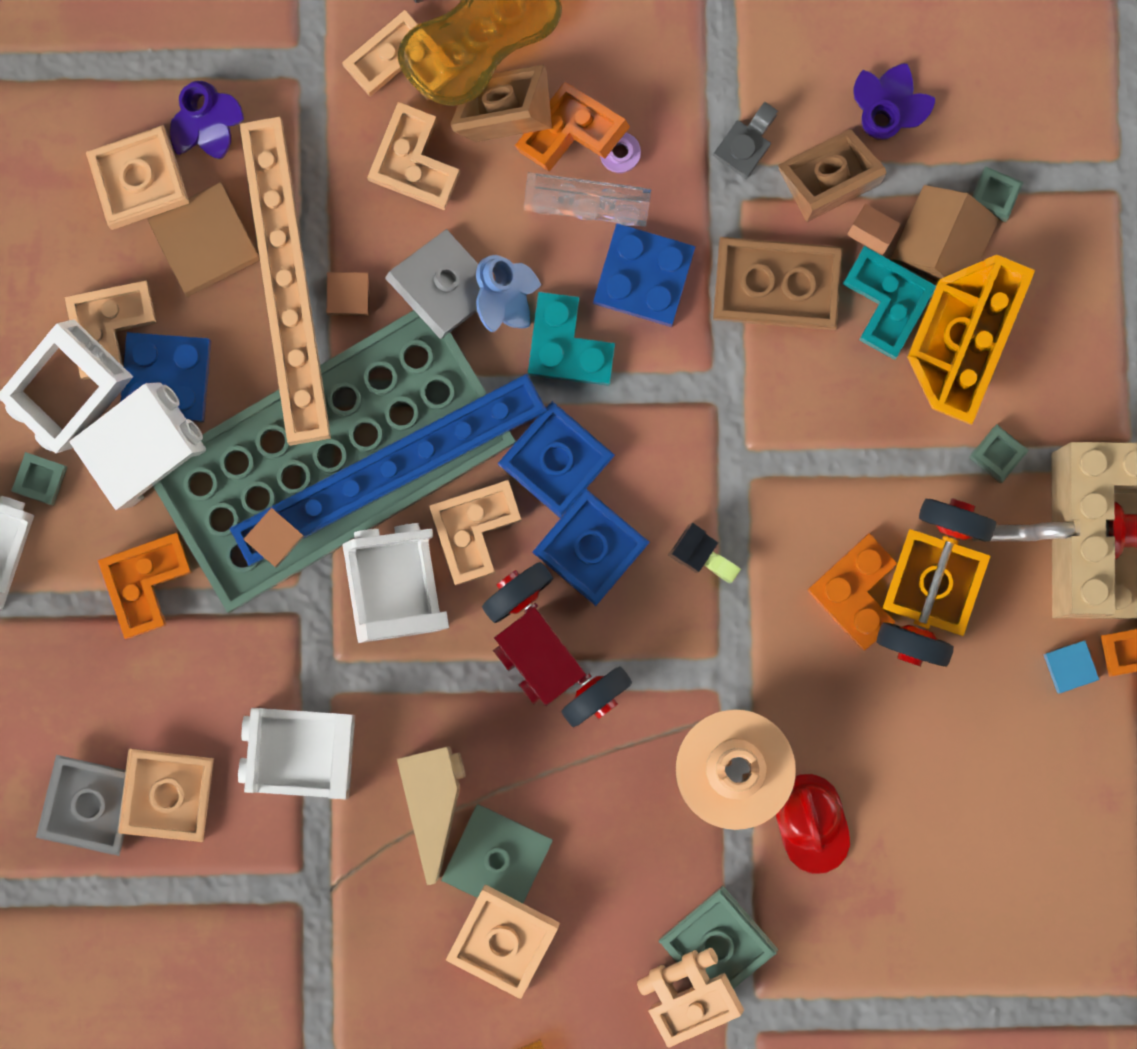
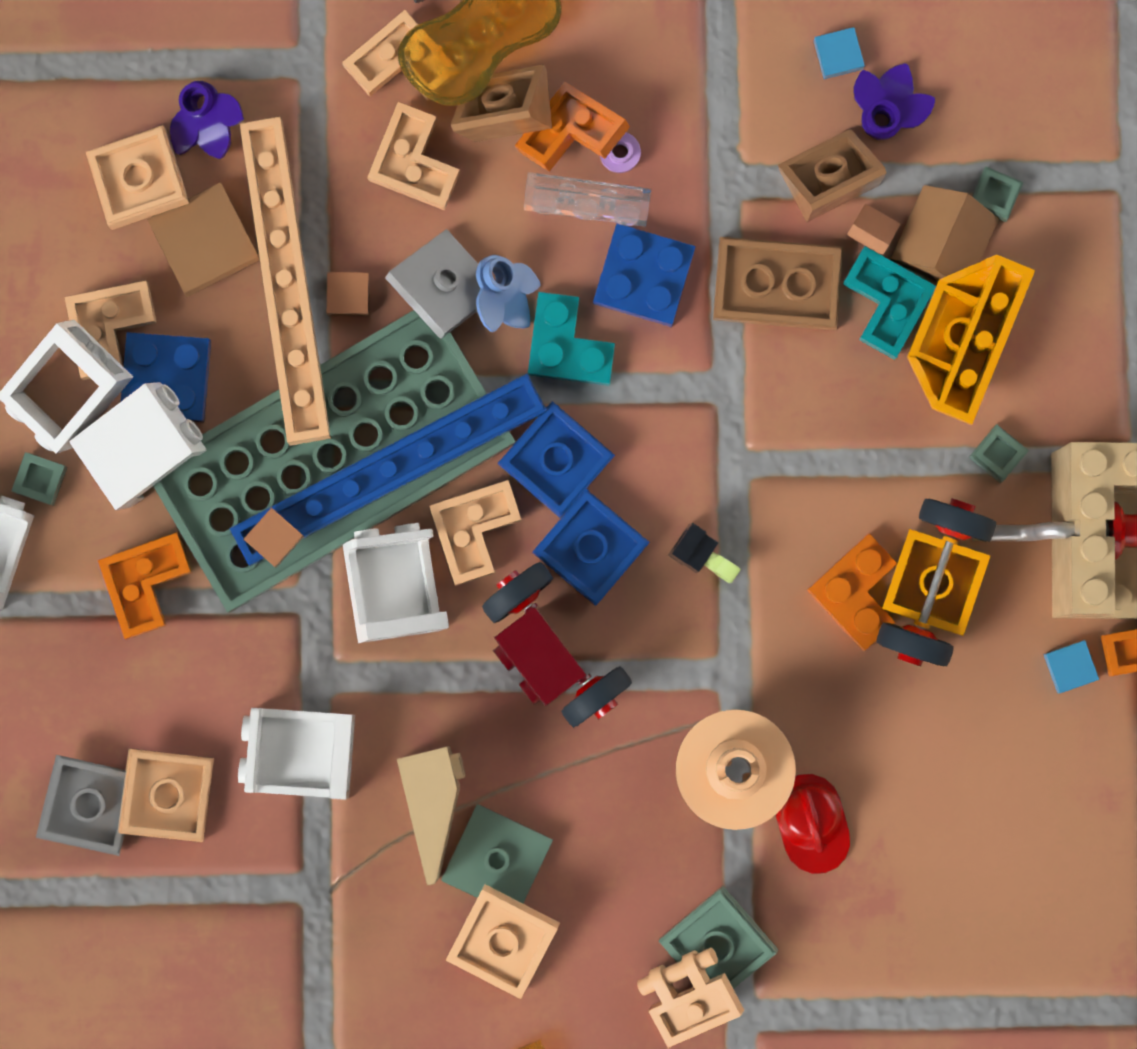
dark grey plate [713,102,778,179] -> none
none -> dark azure tile [813,27,865,80]

